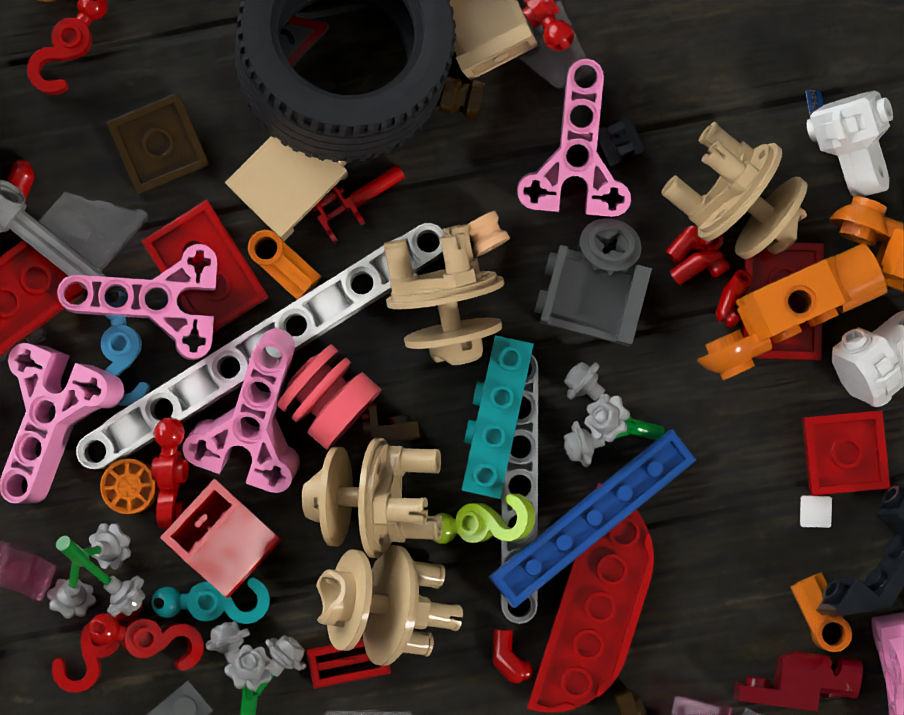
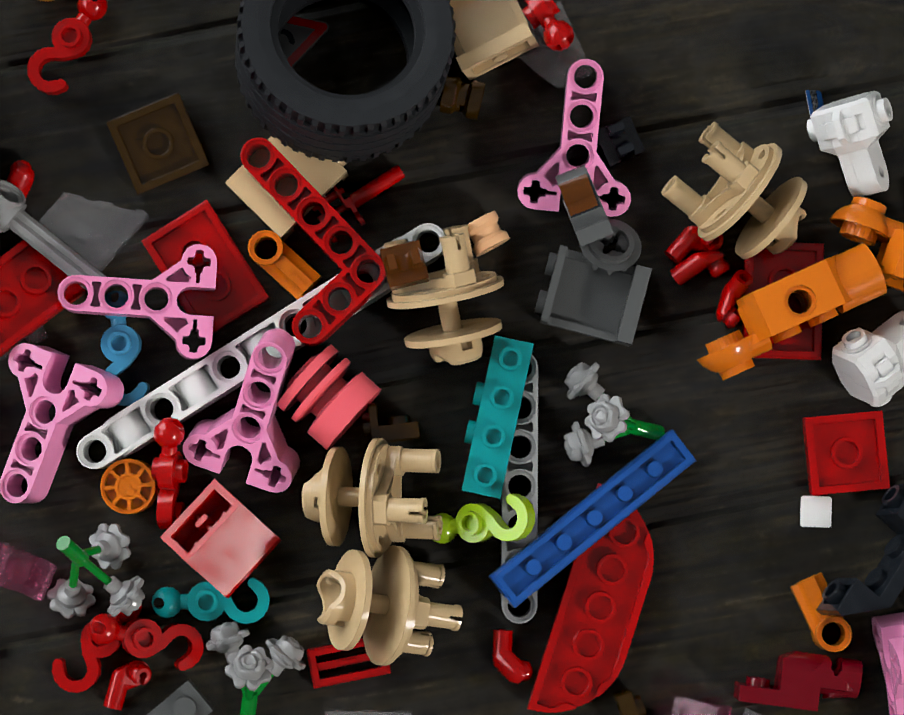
none -> red arm [103,660,152,710]
none -> red beam [240,137,387,346]
none -> reddish brown tile [380,240,429,291]
none -> leg [555,165,614,246]

